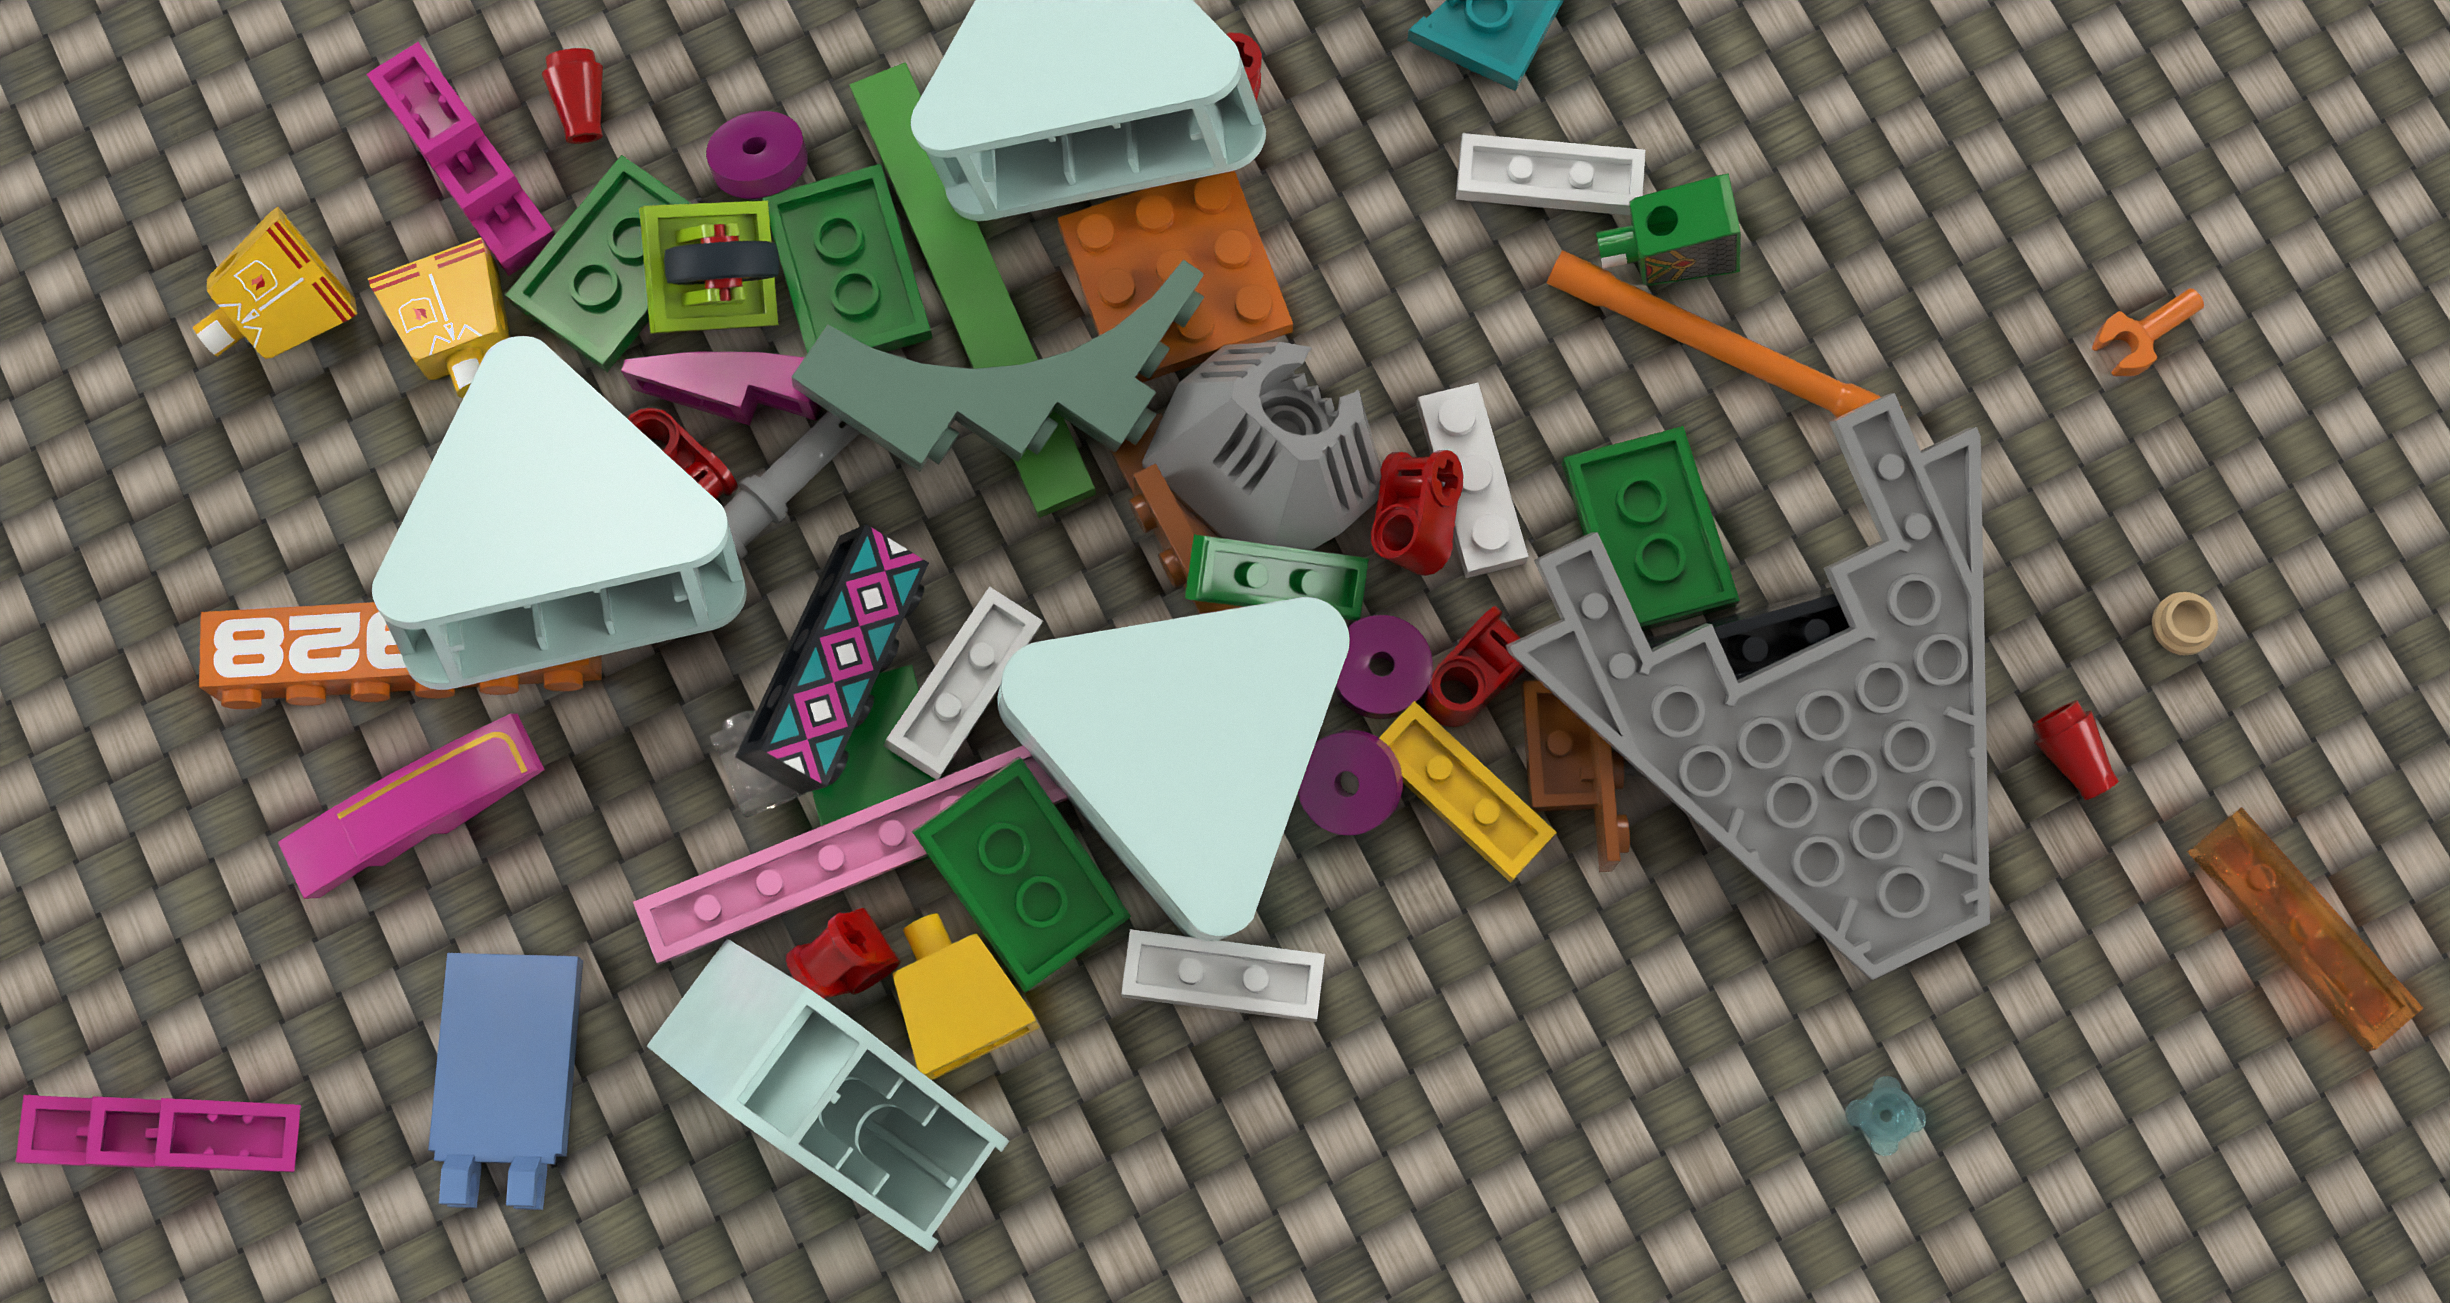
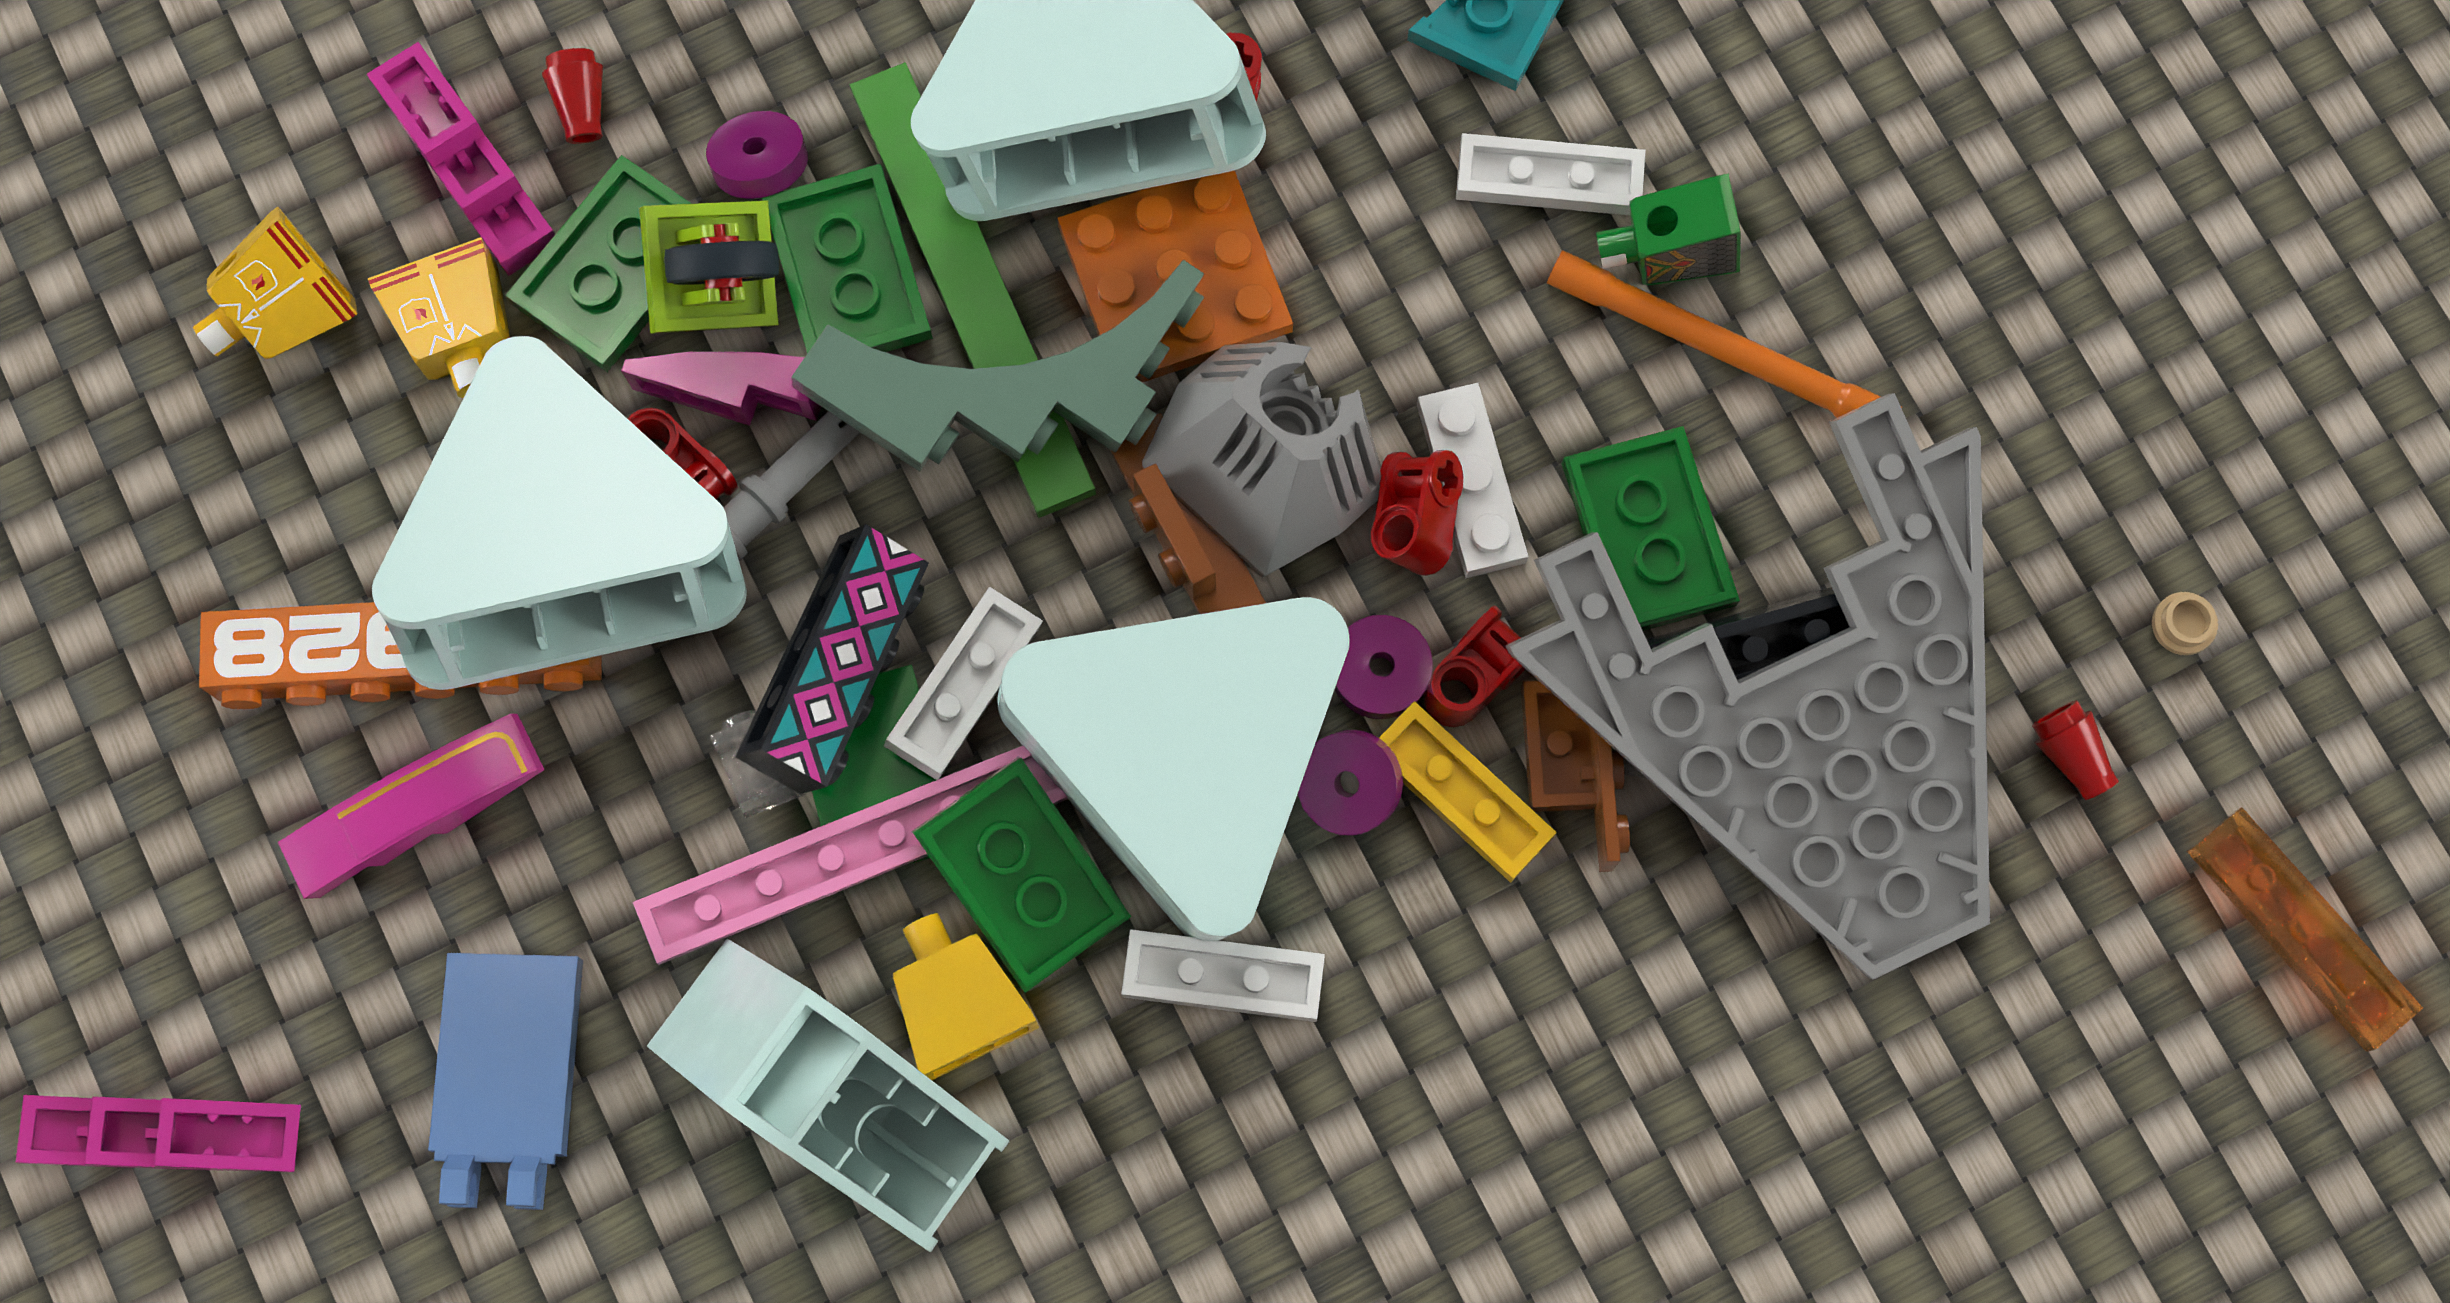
red piece [786,907,901,999] -> none
tile [1185,534,1369,621] -> none
clear light blue plate [1845,1076,1926,1156] -> none
orange bar [2092,288,2204,376] -> none

